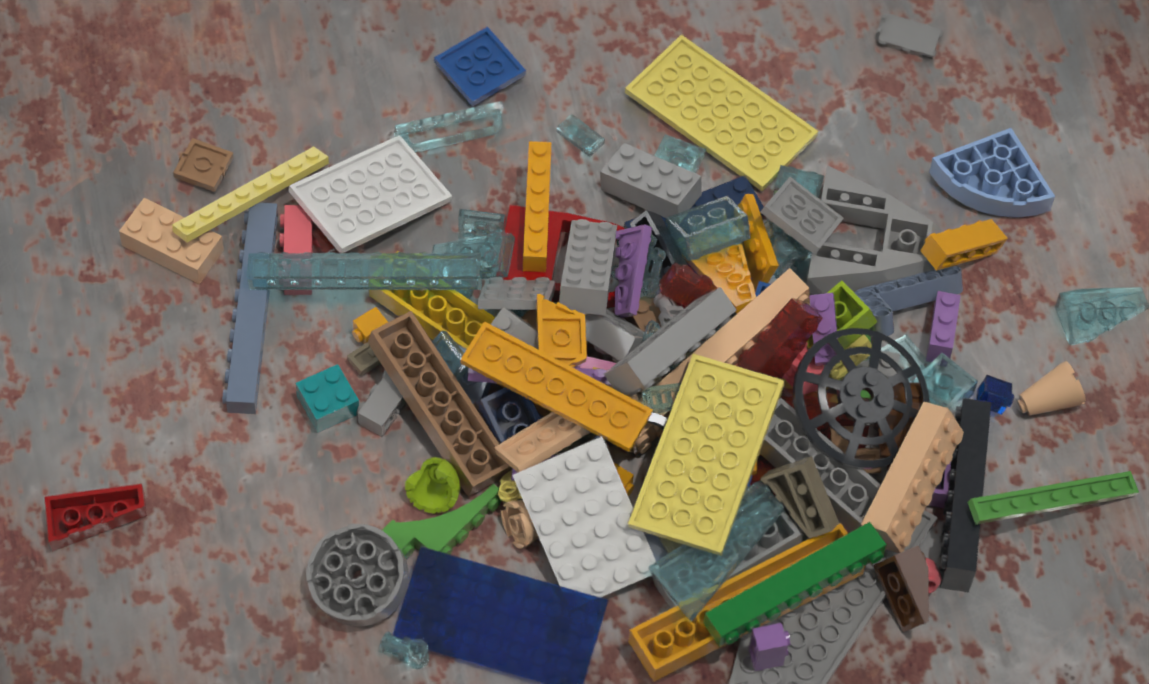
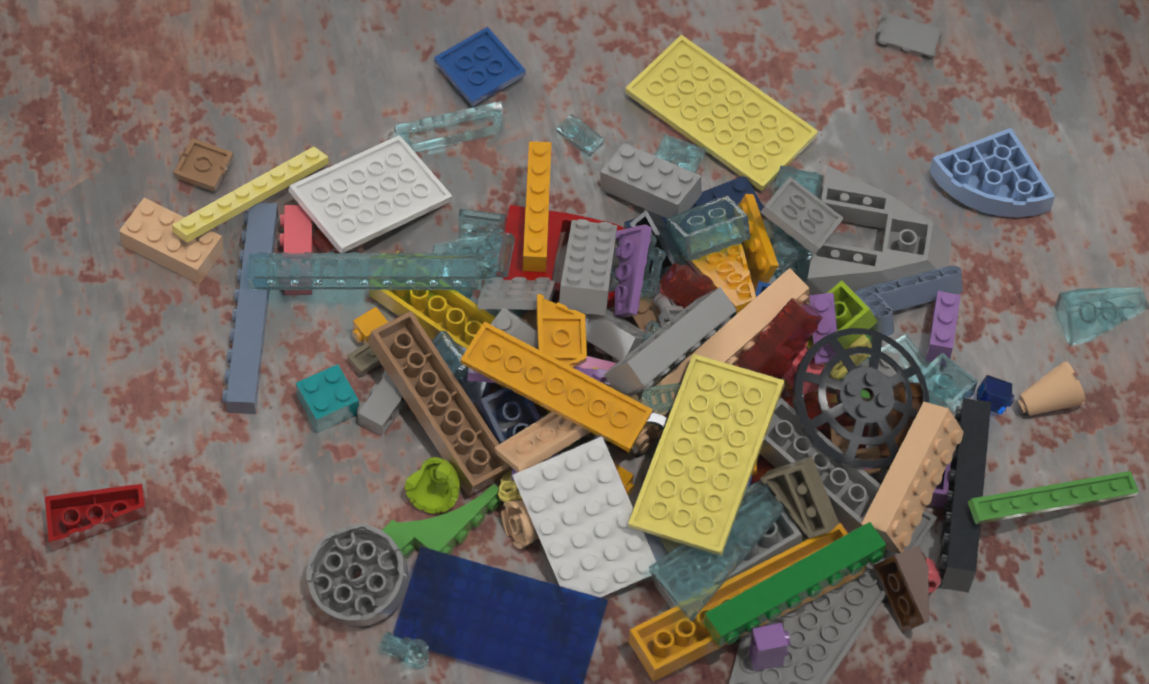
light orange brick [920,219,1008,271] -> none

